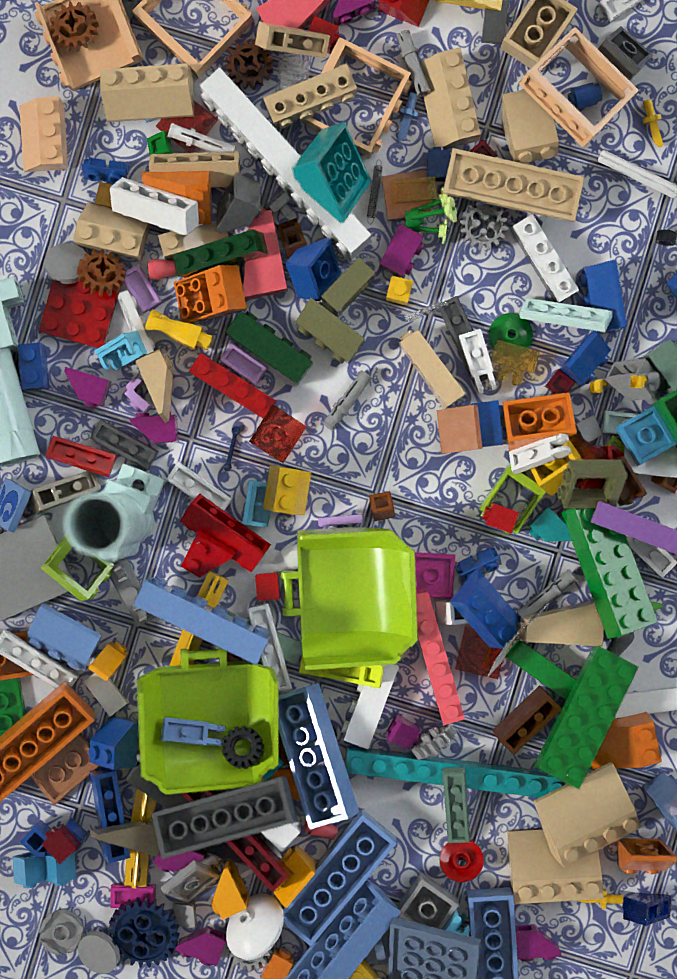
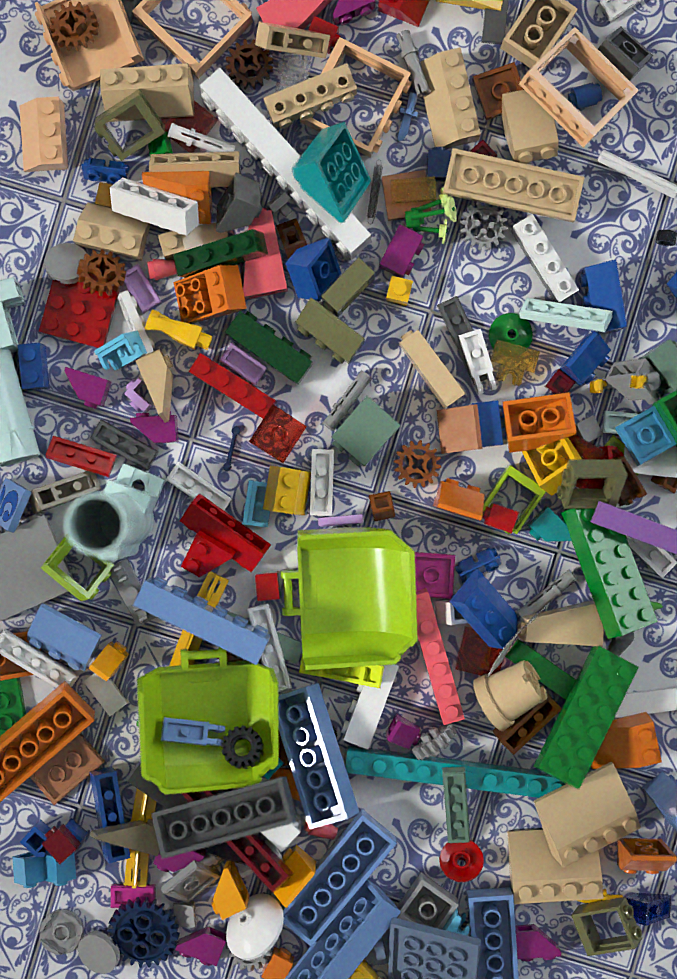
blue slope [89,716,138,770] -> none
clear piece [404,301,449,321] -> none
white hinge [509,433,571,475] -> none
yellow piece [642,99,663,147] -> none
none -> olive window [94,89,165,161]
none -> white plate [310,449,334,516]
none -> sand green slope [332,396,401,467]
none -> dark orange gear [393,440,441,488]
none -> orange slope [433,478,485,521]
none -> dark orange plate [472,62,524,120]
none -> tan piece [473,660,547,731]
none -> olive window [571,897,642,956]

